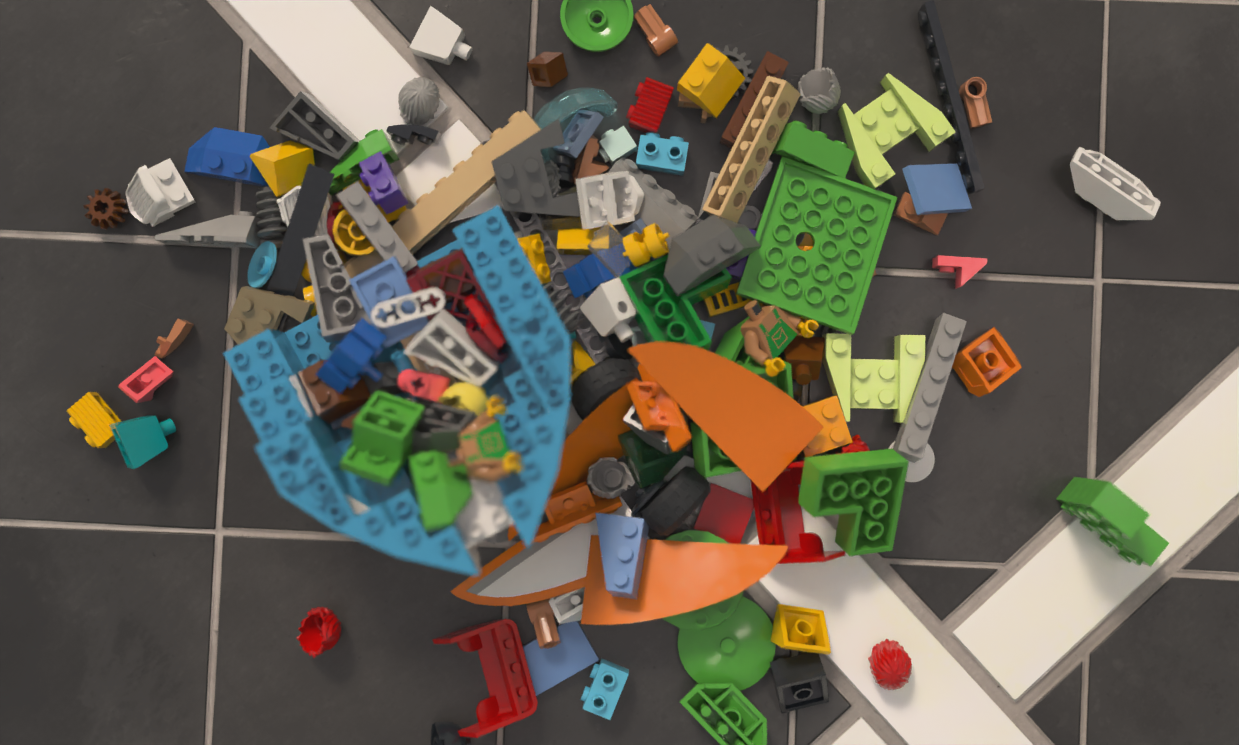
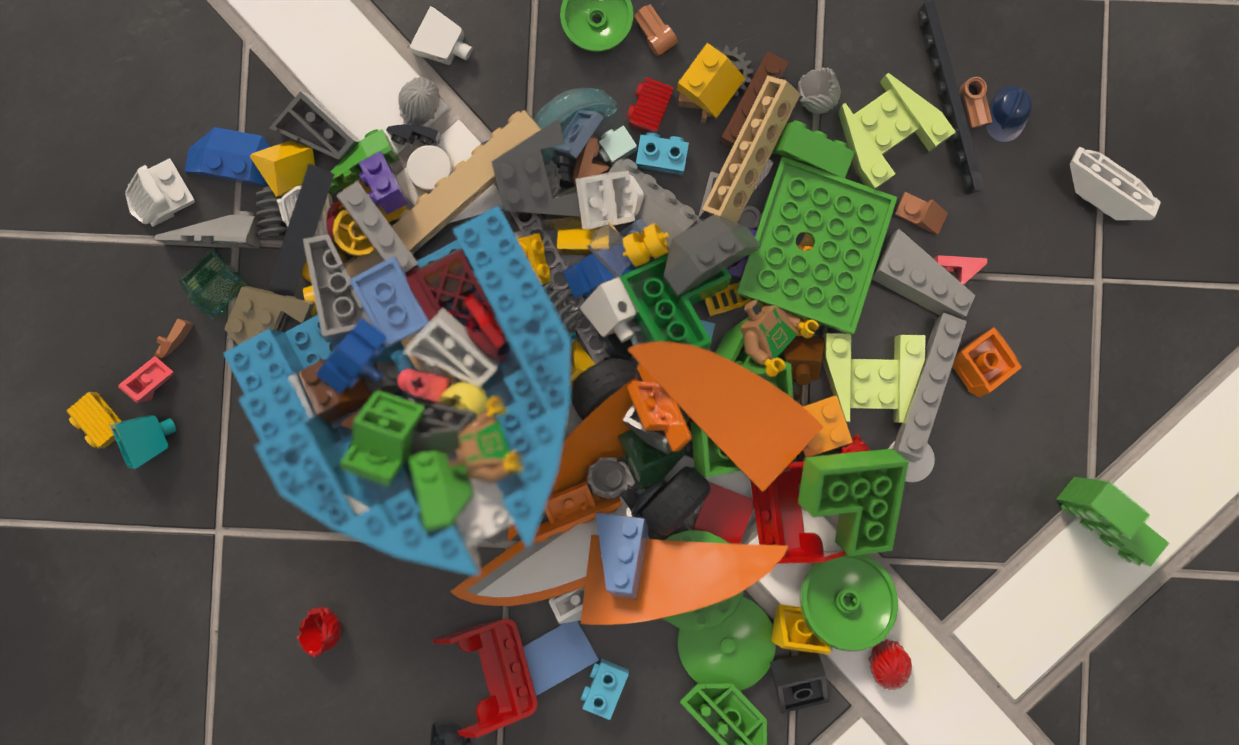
reddish brown gear [83,188,129,230] -> none
medium azure dish [248,241,277,288] -> none
white beam [371,287,446,327] -> none
nougat piece [526,598,561,649] -> none
reddish brown panel [527,52,568,87] -> none
medium blue tile [902,163,972,215] -> none
none -> clear green slope [179,247,247,319]
none -> white head [406,145,454,193]
none -> bright green dish [800,552,898,652]
none -> light grey wedge [872,229,975,319]
none -> dark blue piece [986,86,1032,142]

